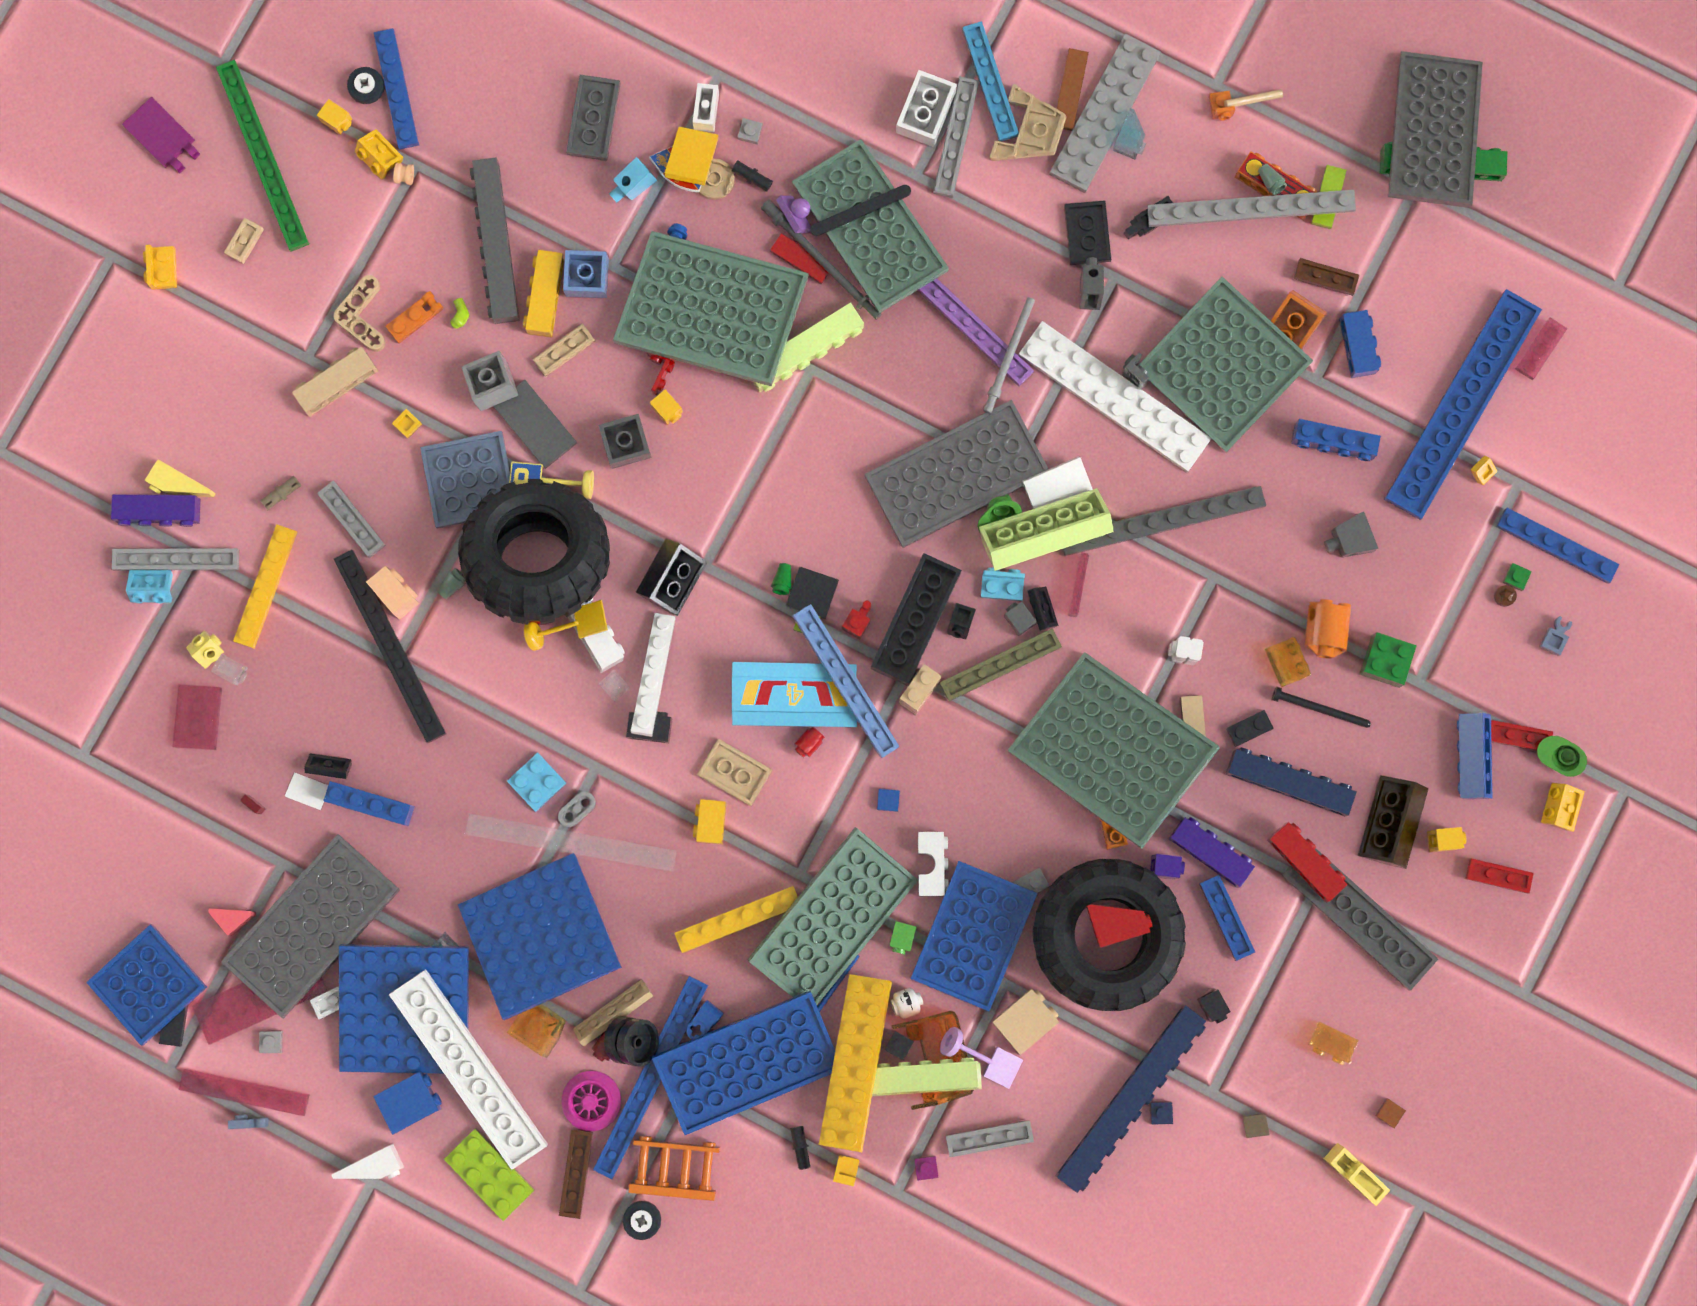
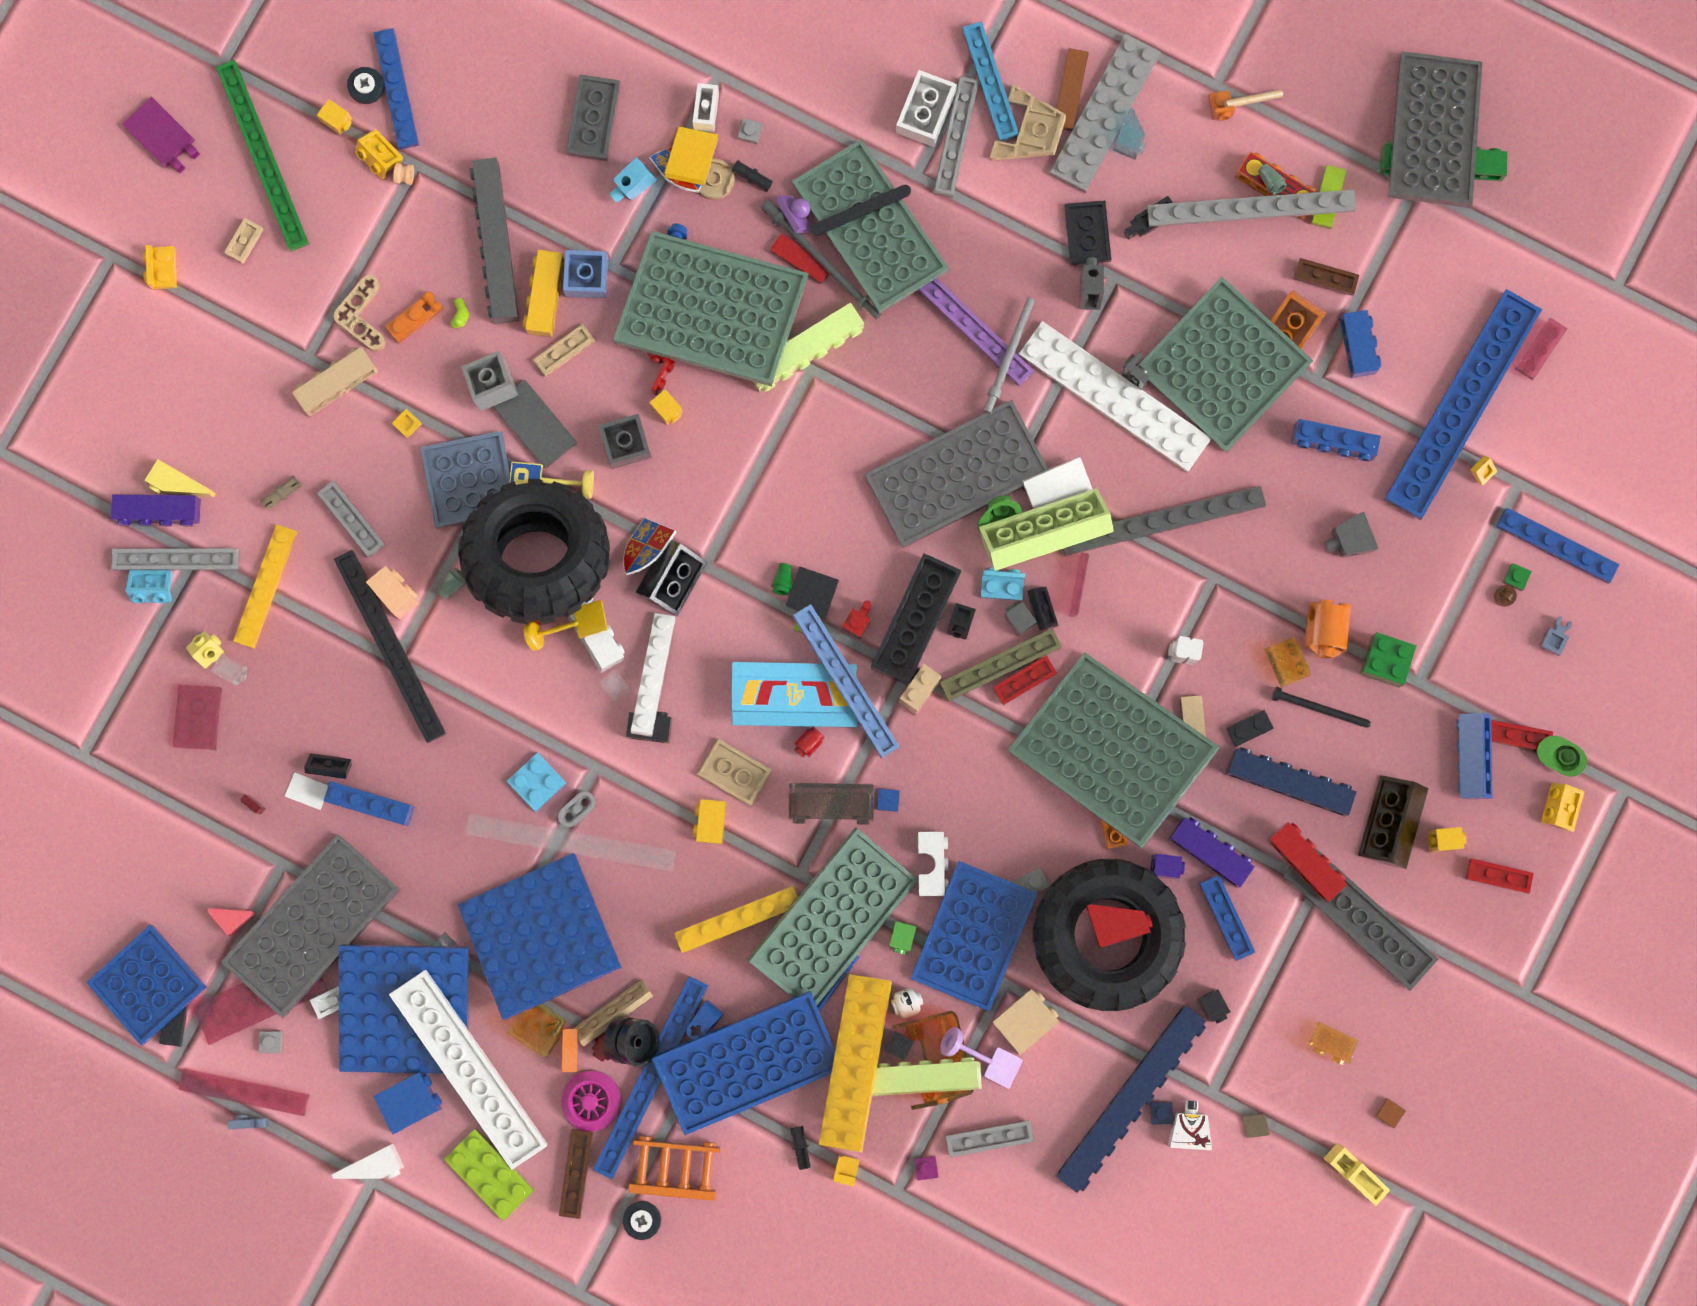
none -> orange slope [562,1028,578,1072]
none -> shield [623,518,676,575]
none -> clear smoke windscreen [789,783,874,825]
none -> red plate [992,655,1057,706]
none -> torso [1168,1100,1212,1150]

